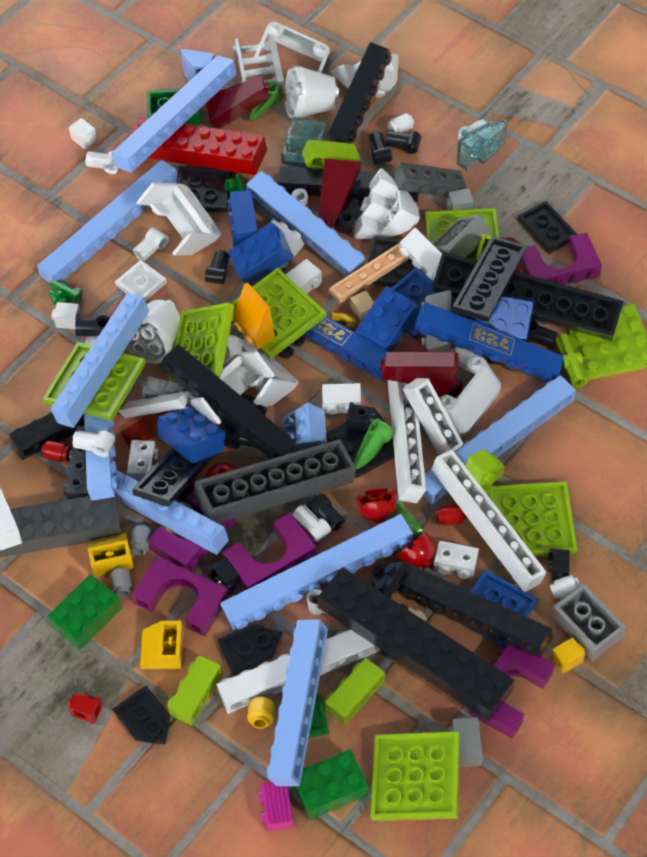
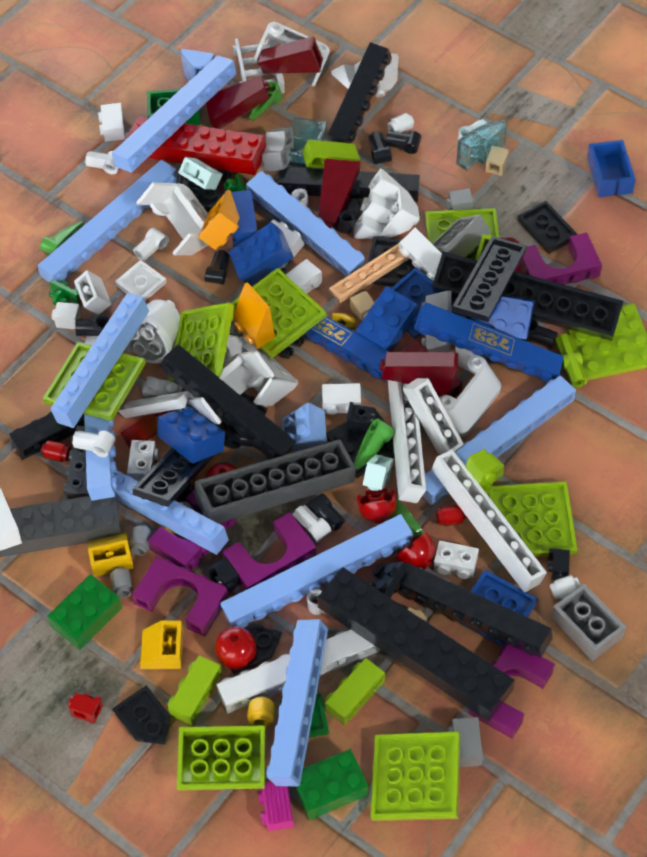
white brick [69,118,97,149] -> none
white cone [285,66,339,118] -> none
dark grey brick [393,162,466,197] -> none
yellow brick [551,637,585,674] -> none
none -> bright green piece [40,221,84,254]
none -> white brick [74,270,111,315]
none -> white brick [98,103,125,142]
none -> lime slope [177,726,266,790]
none -> light aqua brick [178,157,222,190]
none -> light orange slope [198,190,240,250]
none -> red cylinder [215,626,257,670]
none -> dark red slope [257,37,323,74]
none -> light grey brick [262,127,293,171]
none -> light aqua brick [363,454,394,491]
none -> tan brick [485,146,509,176]
none -> blue piece [587,140,636,197]

